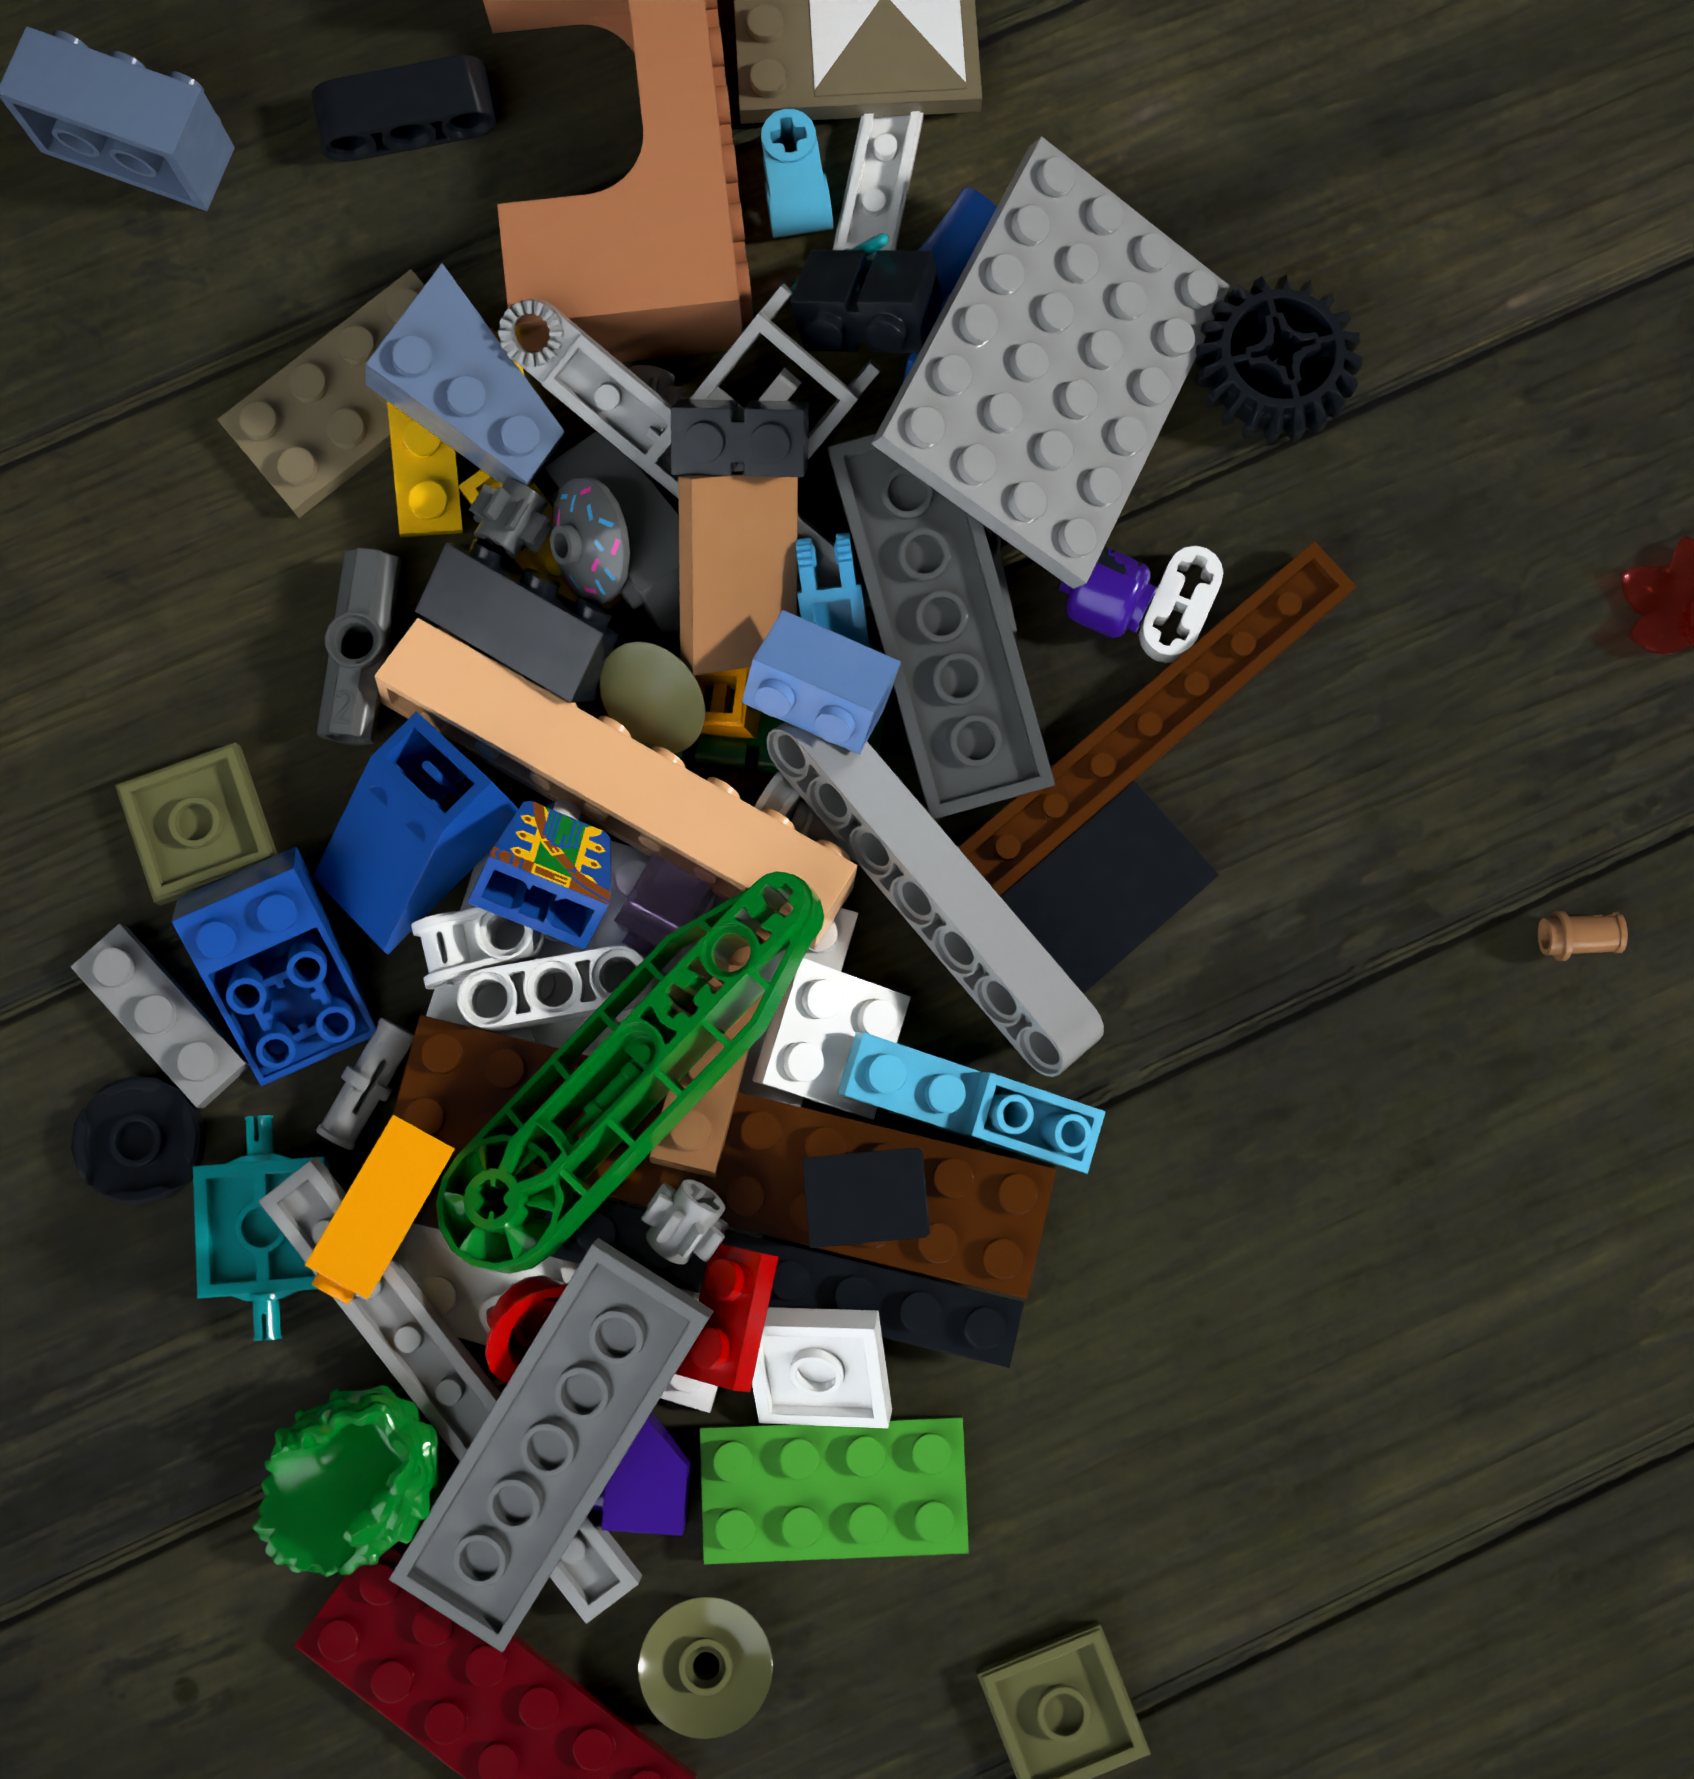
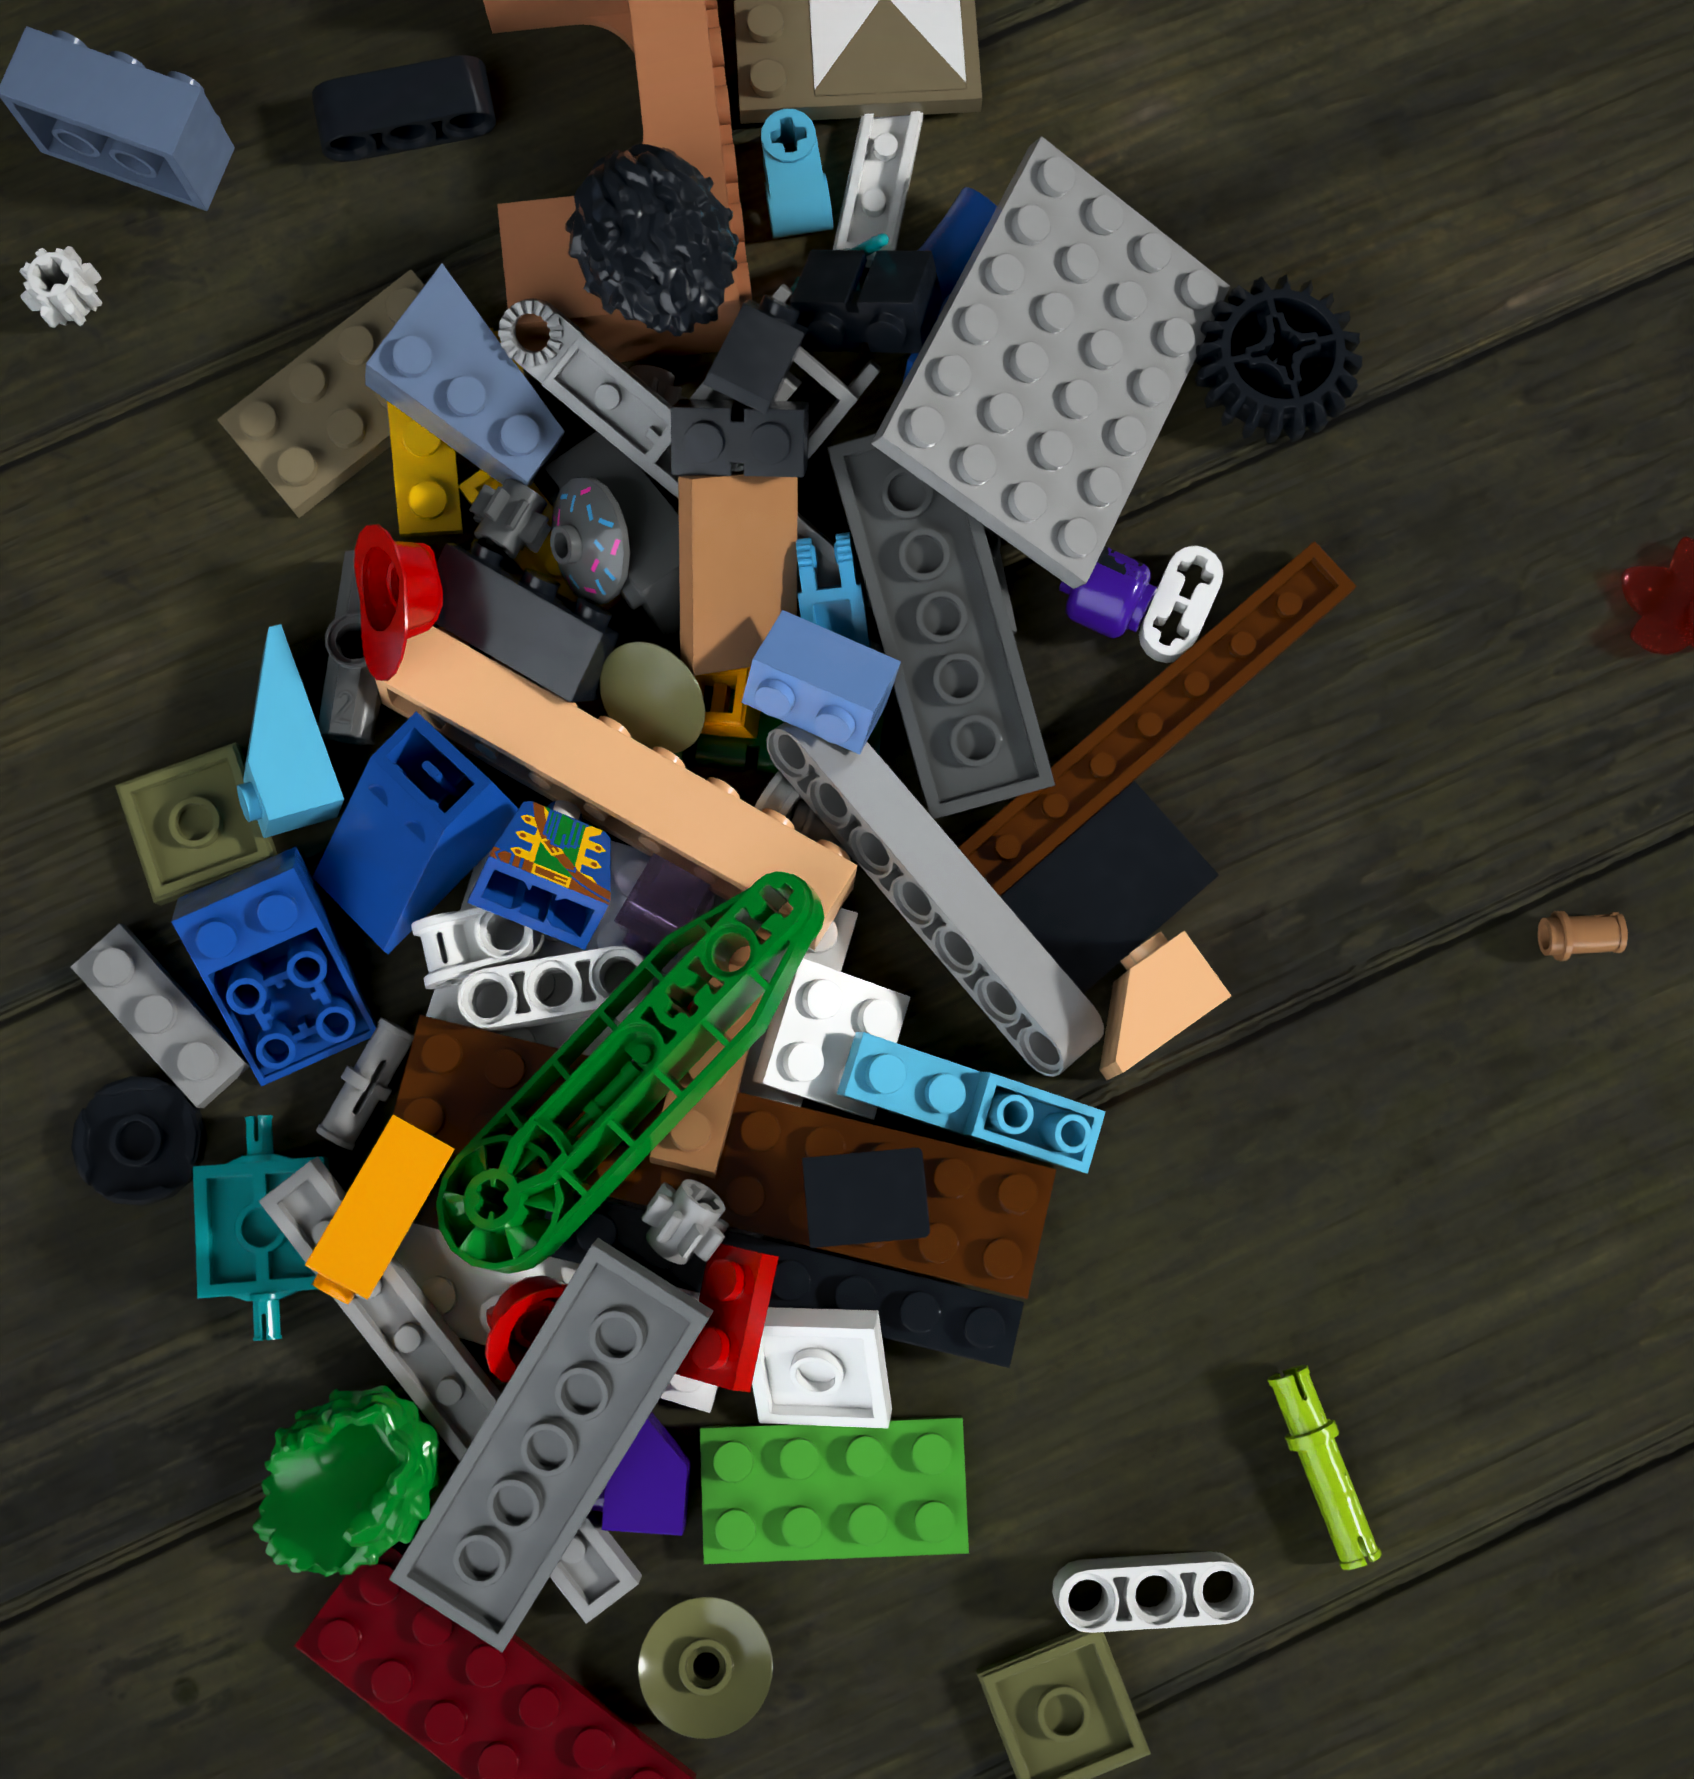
none -> white gear [19,246,102,328]
none -> medium azure slope [237,624,344,838]
none -> red piece [354,524,443,681]
none -> black hair [565,143,739,337]
none -> black slope [703,295,809,414]
none -> white beam [1052,1551,1254,1633]
none -> light nougat slope [1099,931,1231,1080]
none -> lime pin [1267,1365,1382,1570]

